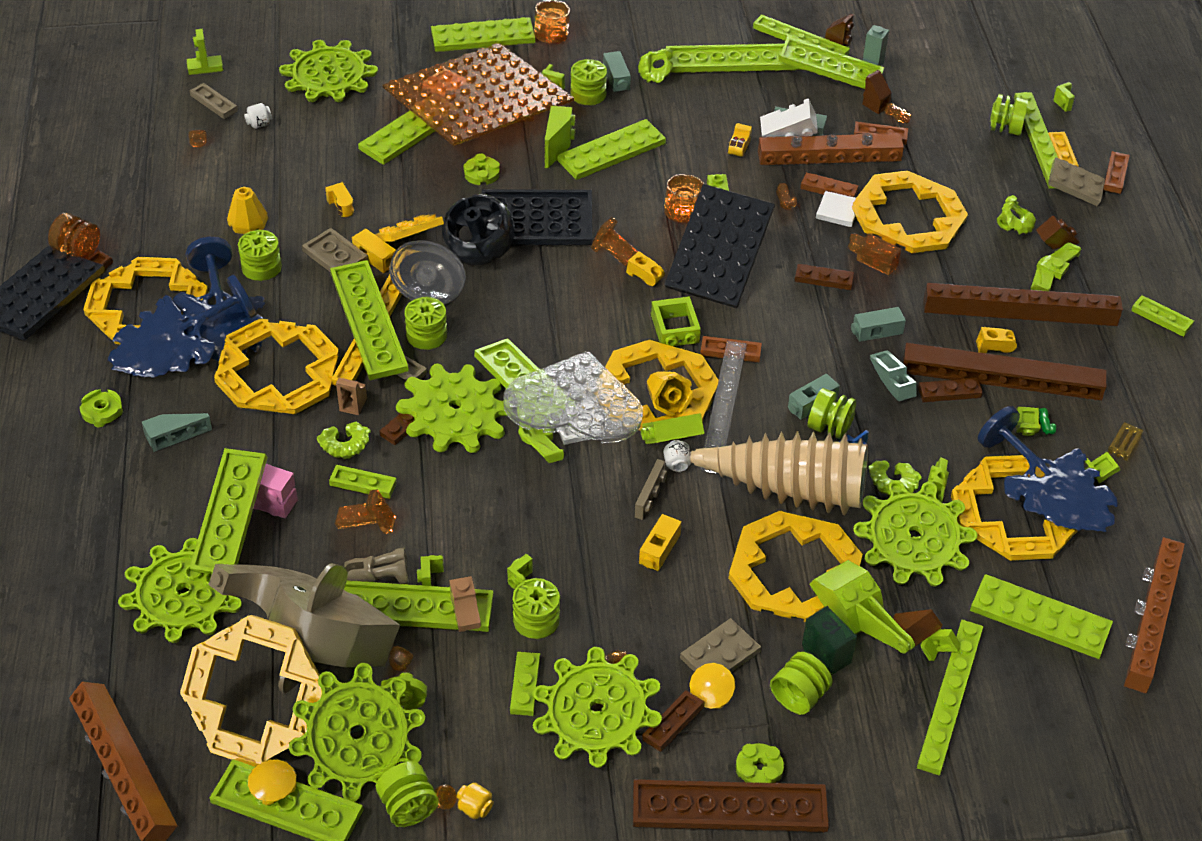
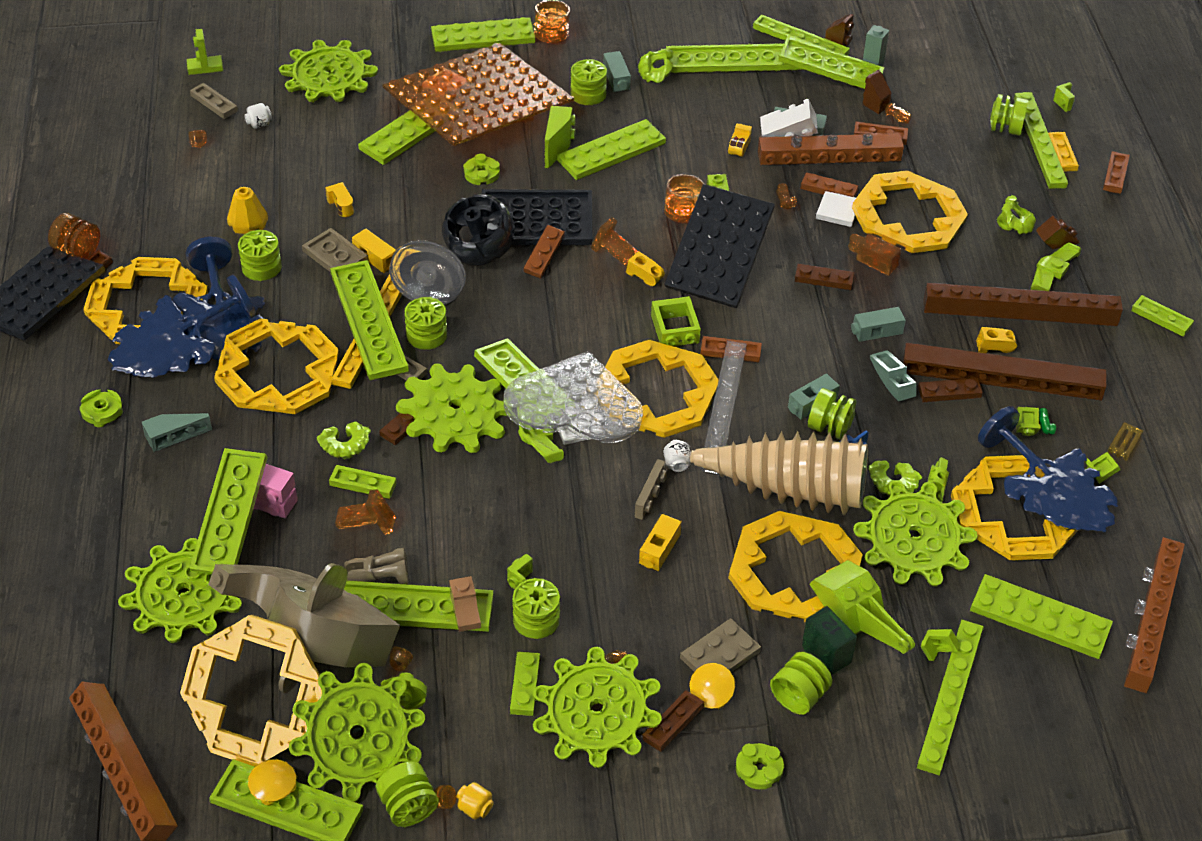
medium nougat arch [336,378,367,415] -> none
yellow plate [374,214,444,241] -> none
lime bracket [417,555,444,586] -> none
lime bracket [541,64,565,92] -> none
reddish brown plate [633,779,829,832] -> none
lime window [641,413,704,444] -> none
yellow cone [646,372,694,416] -> none
reddish brown slope [893,609,943,646] -> none
dark tan plate [1048,157,1105,206] -> none
none -> dark orange plate [524,225,565,279]

